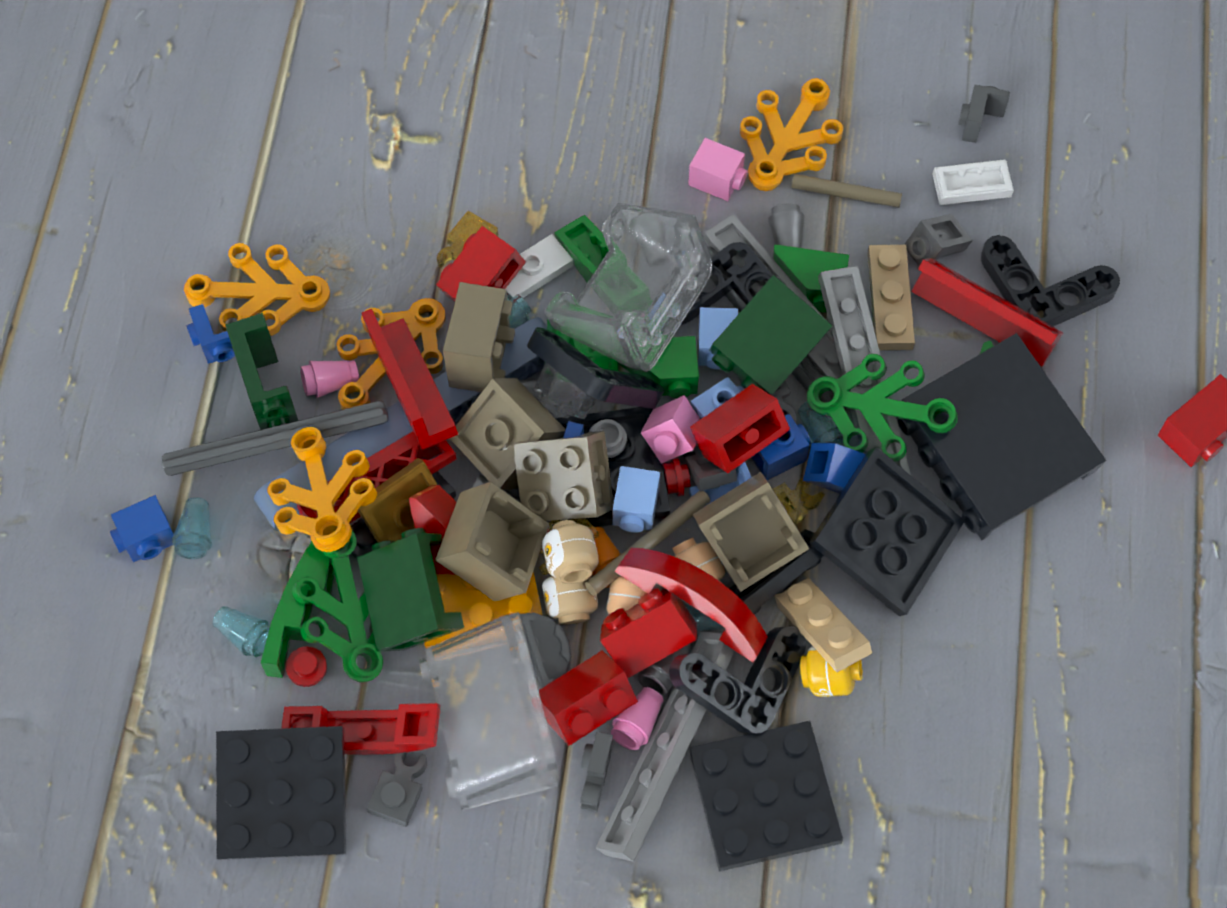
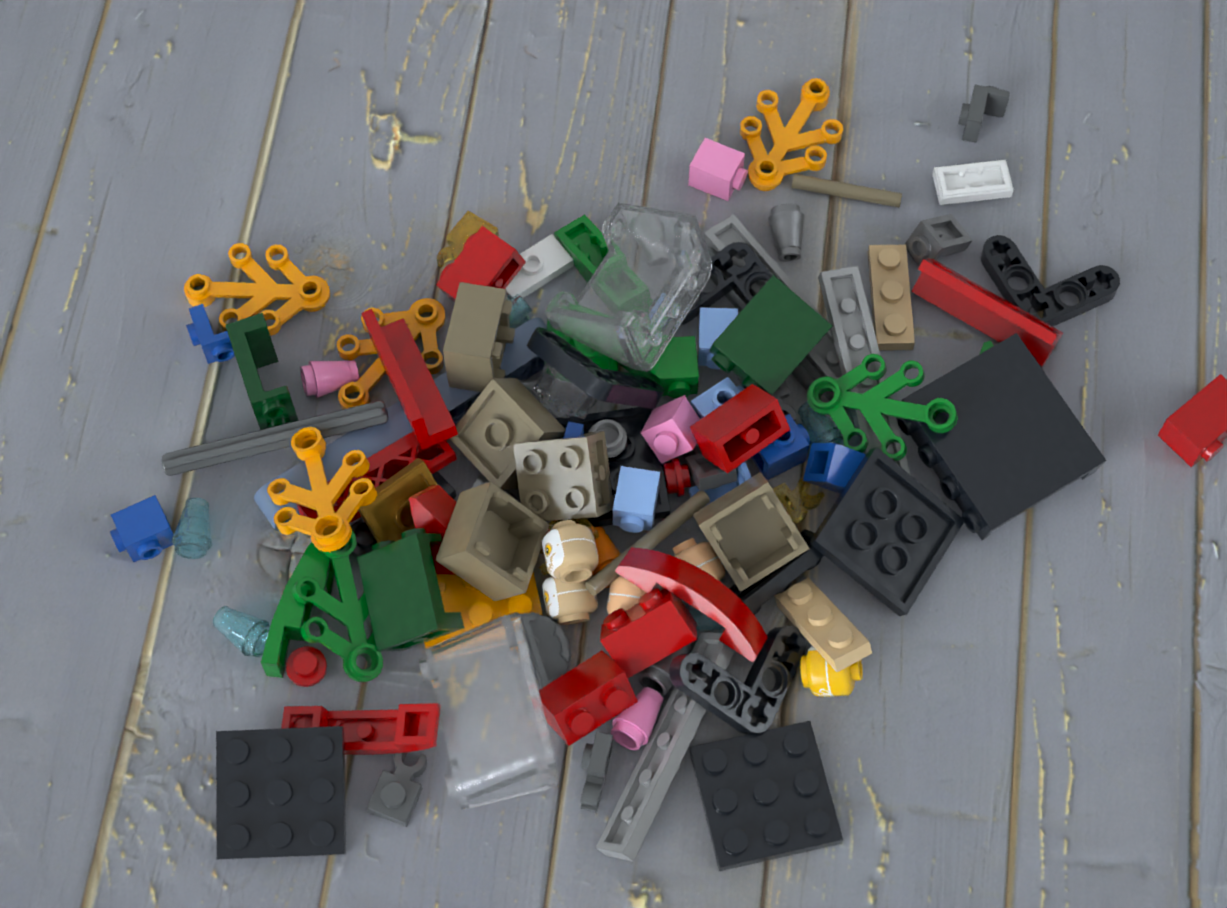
green slope [773,244,849,313] -> none

